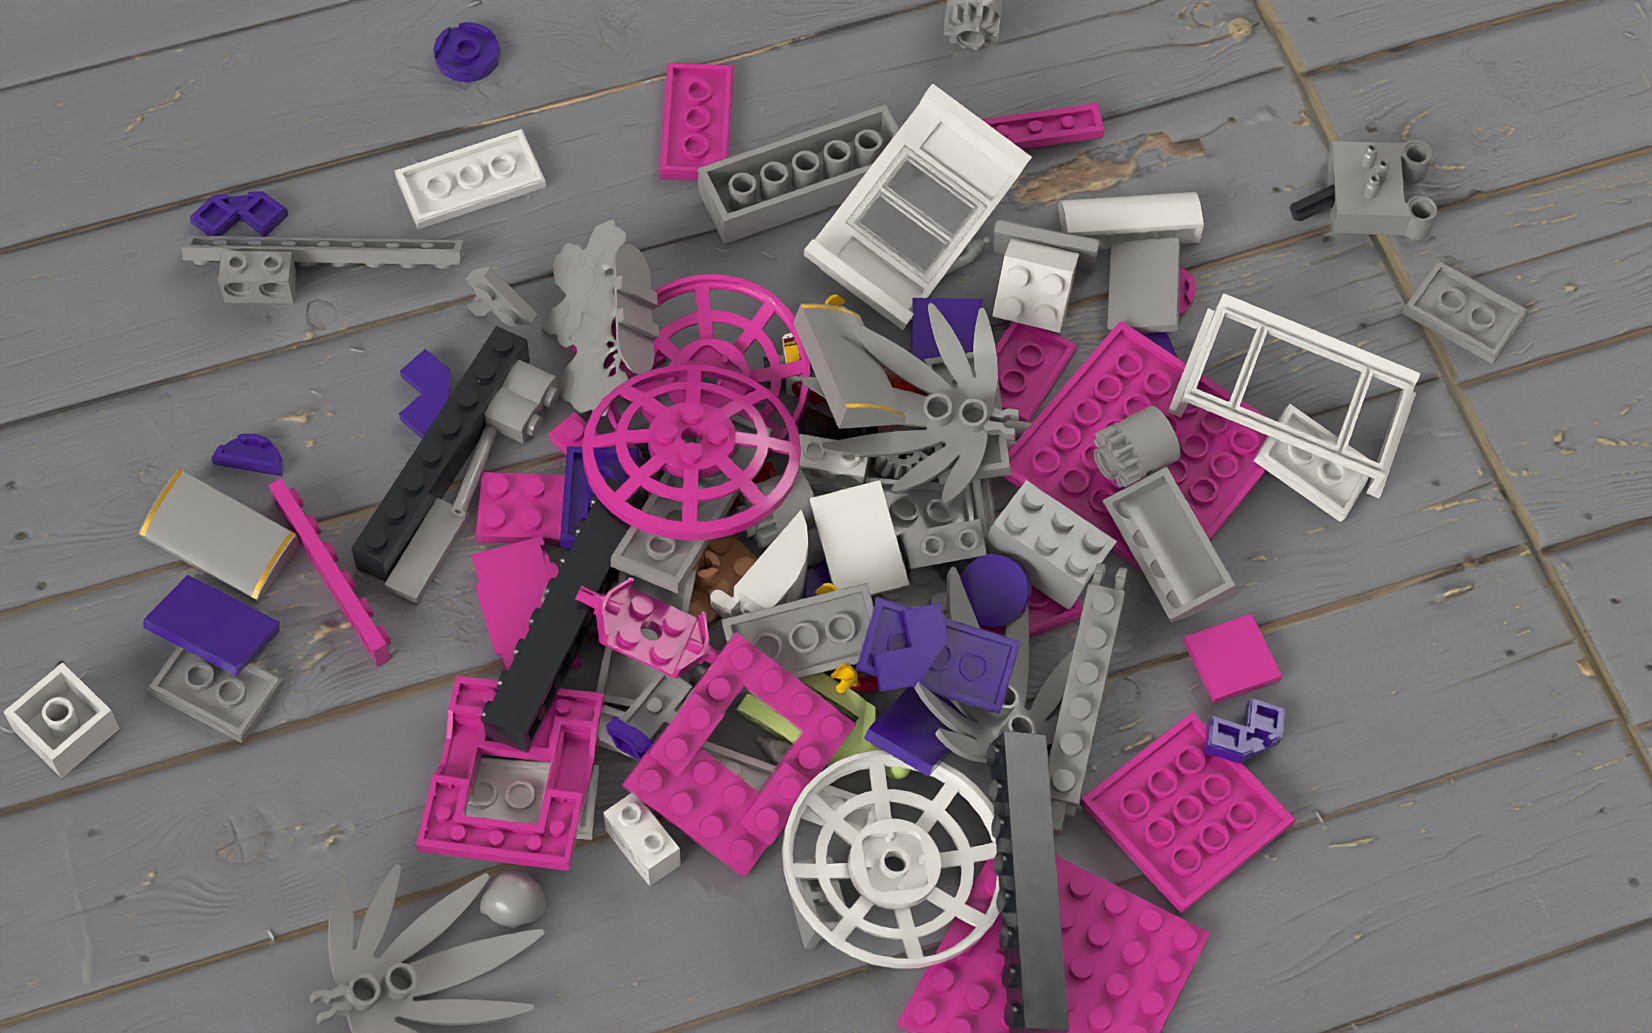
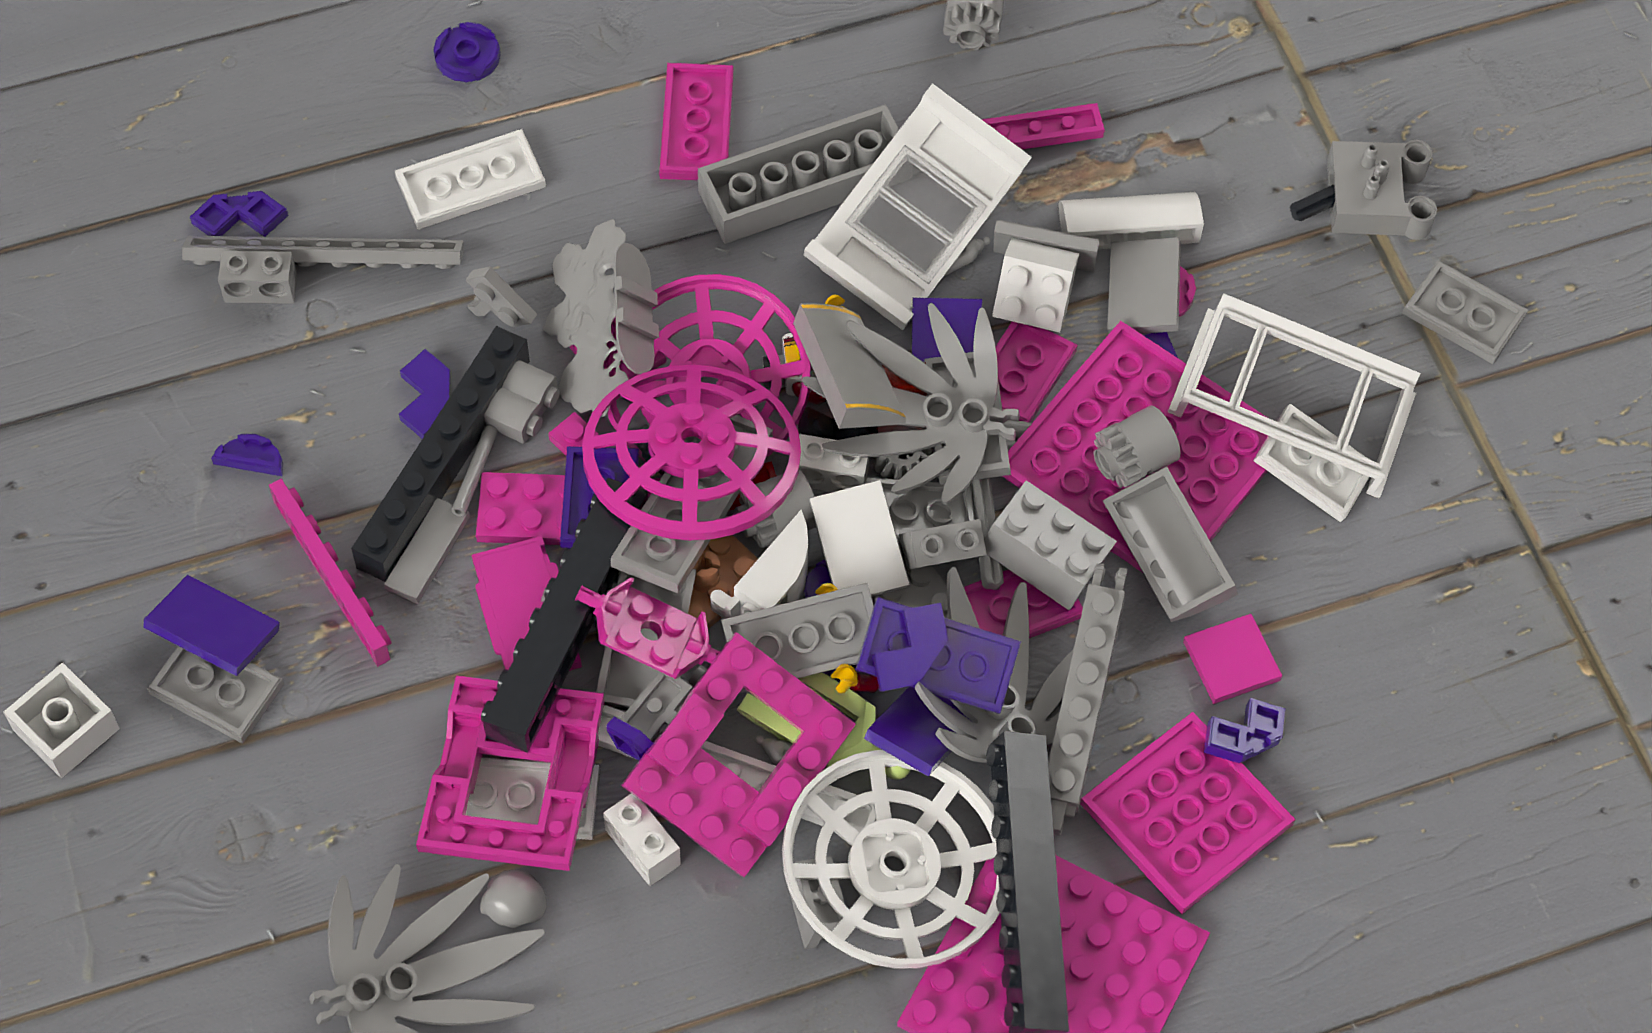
light grey slope [139,468,300,603] -> none
dark purple tile [960,554,1032,628] -> none

